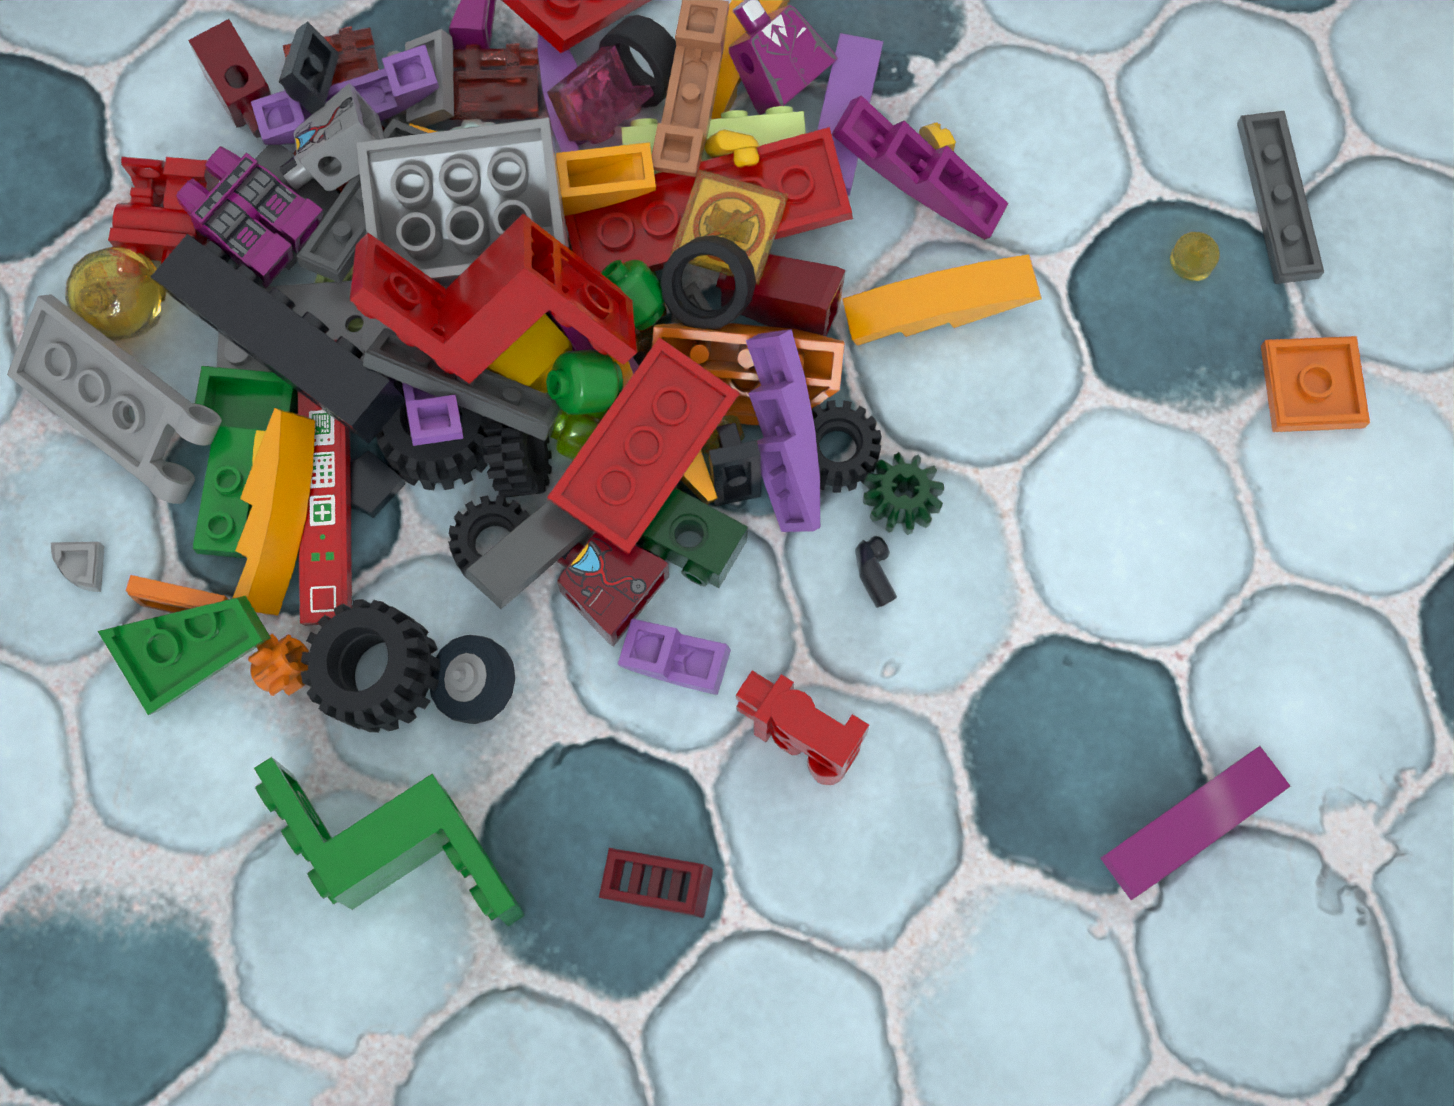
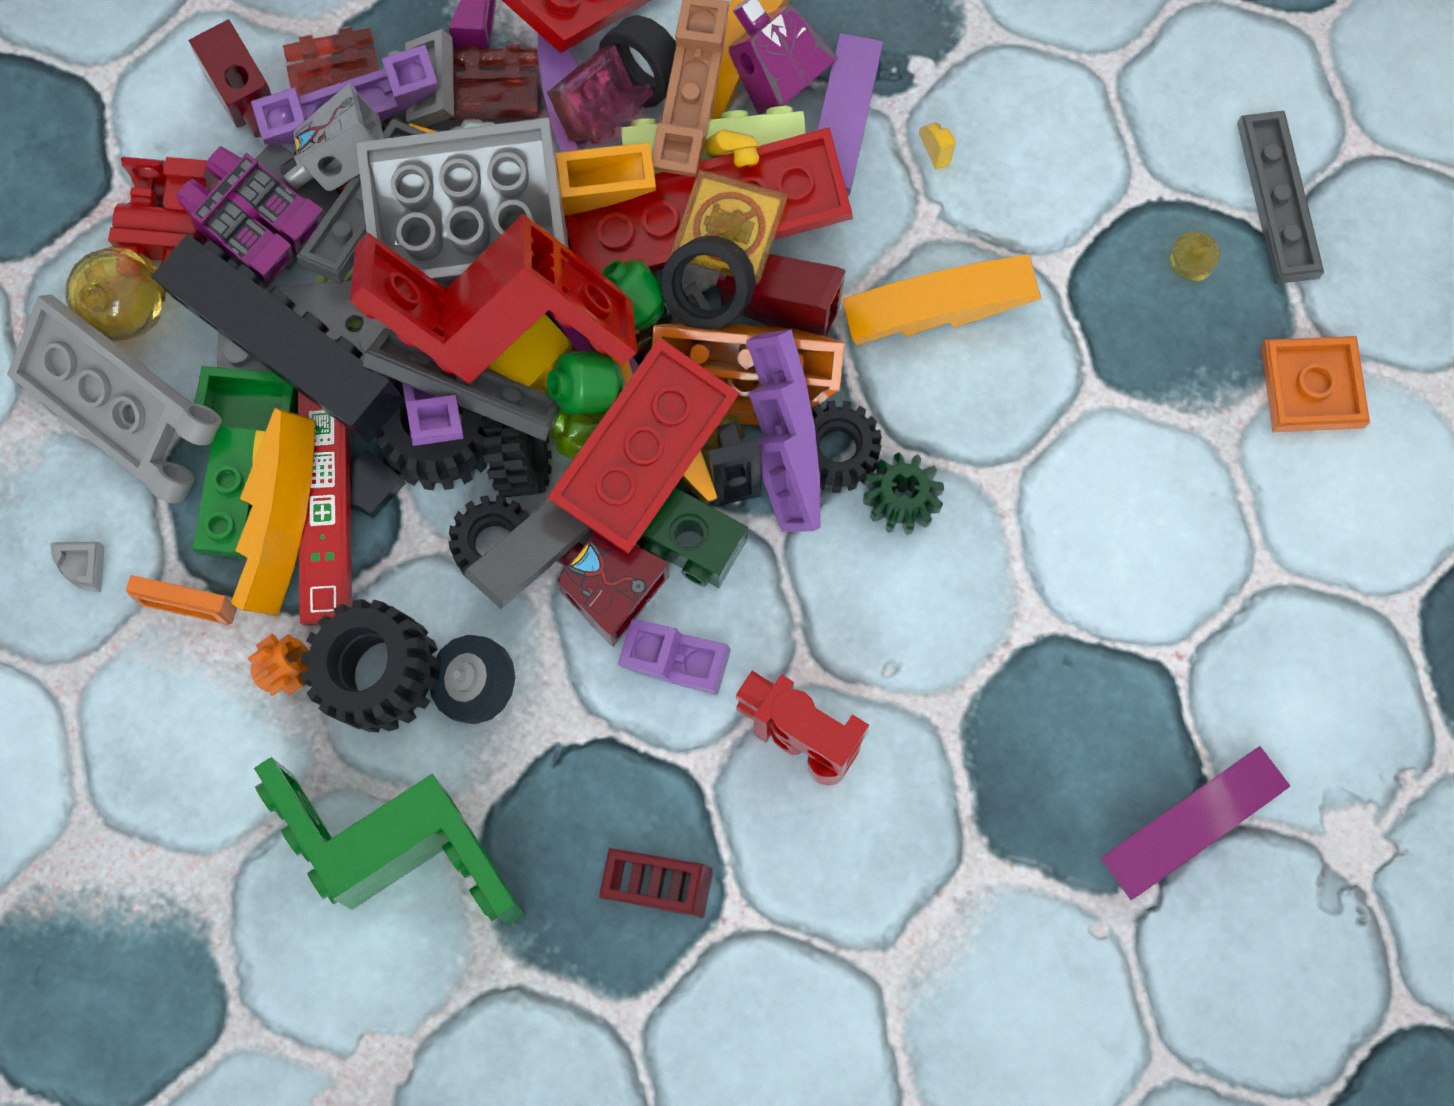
green wing [98,595,271,715] -> none
black hinge [278,22,340,114] -> none
magenta slope [832,95,1009,240] -> none
black arm [855,536,897,608] -> none

